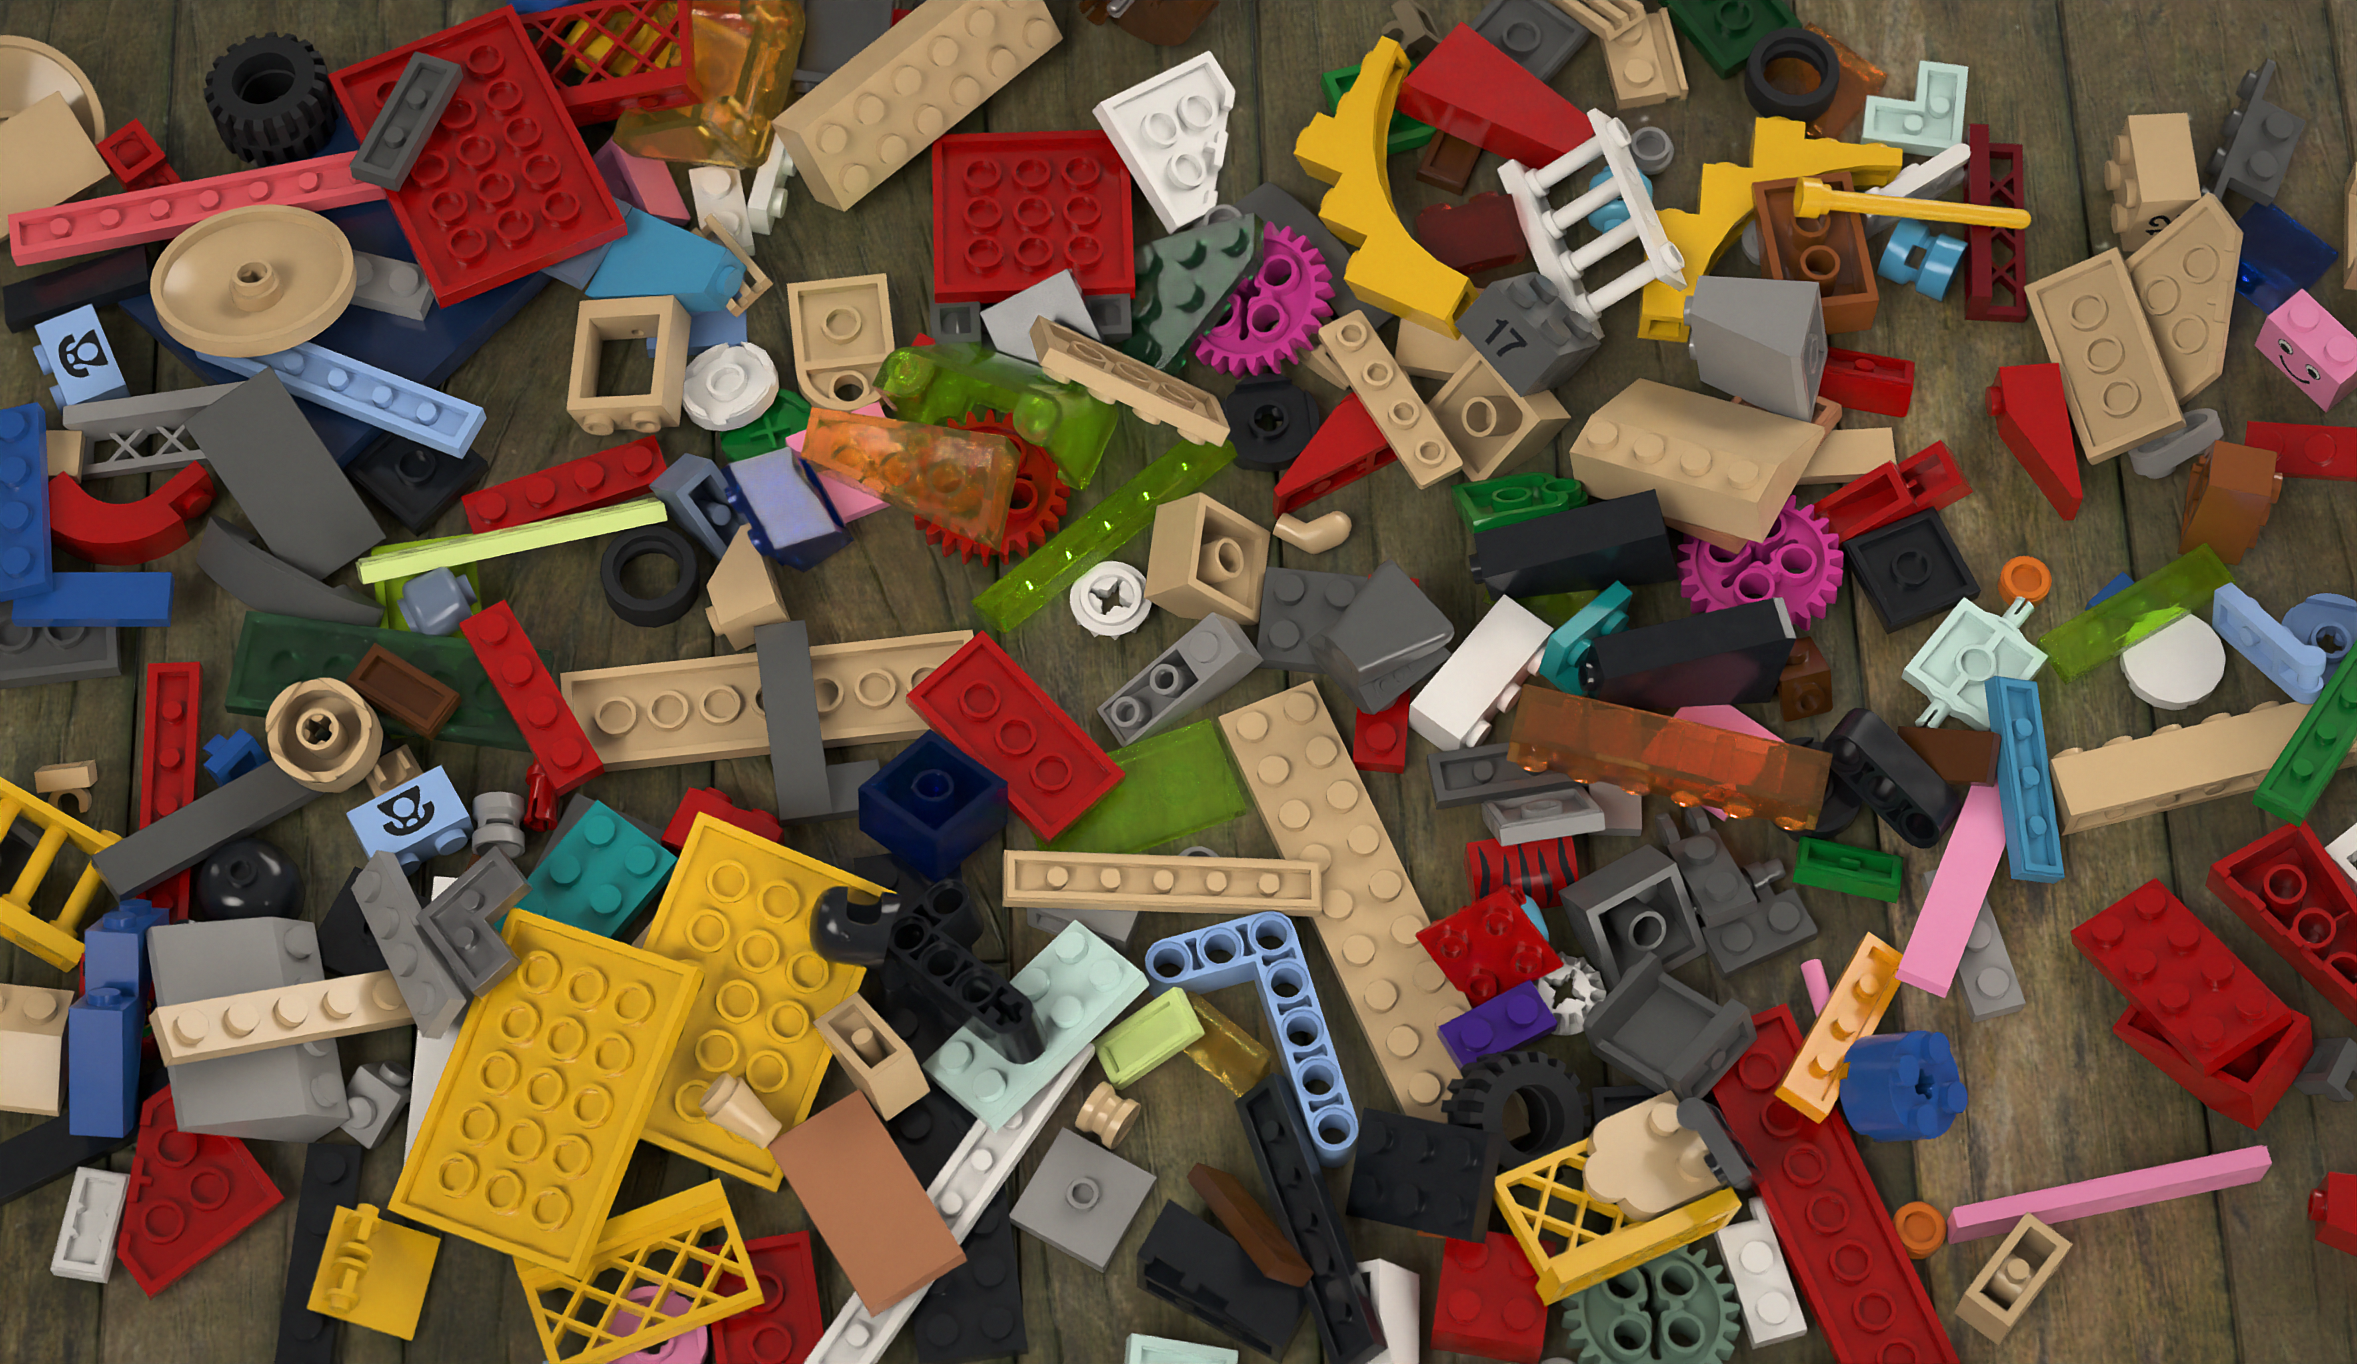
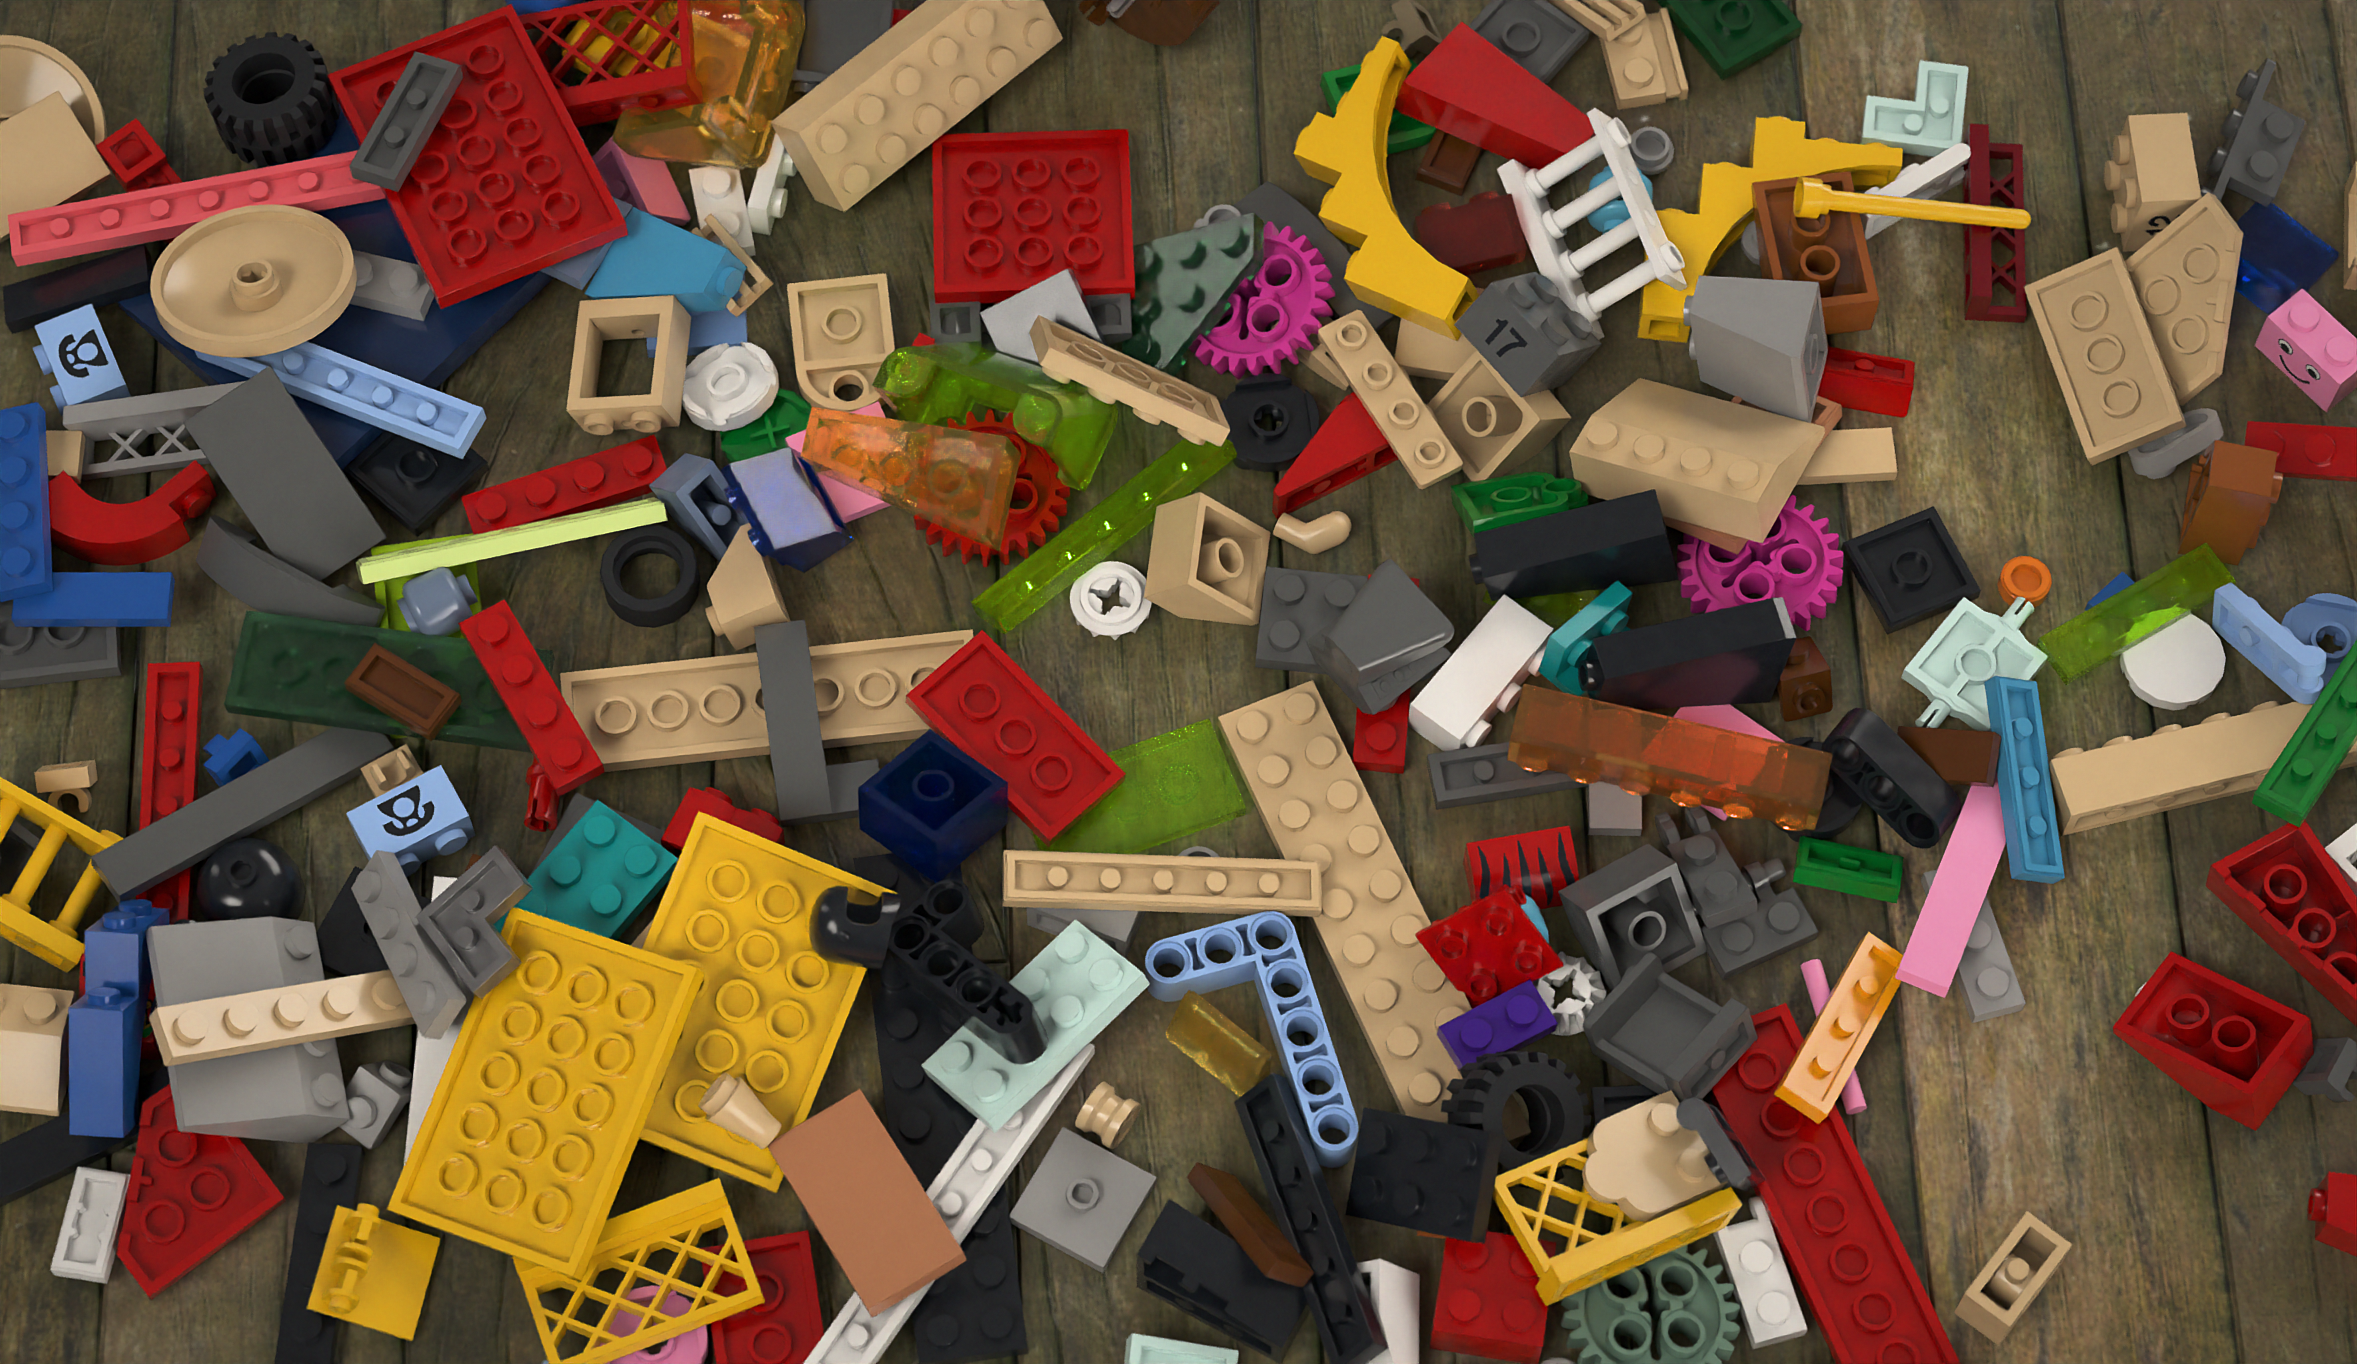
tan brick [265,678,383,793] -> none
light grey wheel [472,792,525,859] -> none
tan slope [813,992,930,1122] -> none
yellowish green tile [1091,987,1205,1090] -> none
white plate [1092,50,1235,235] -> none
light grey slope [1096,612,1264,750] -> none
light grey tile [1481,786,1606,846] -> none
black tyre [1744,27,1840,123] -> none
clear orange tile [1763,22,1888,140] -> none
red slope [1813,440,1973,551] -> none
blue brick [1840,1030,1968,1143] -> none
dark azure wheel [1877,217,1968,302] -> none
orange tile [1892,1202,1946,1259] -> none
bright pink tile [1946,1145,2272,1244] -> none
red slope [1985,363,2083,521] -> none
red plate [2071,877,2292,1078] -> none

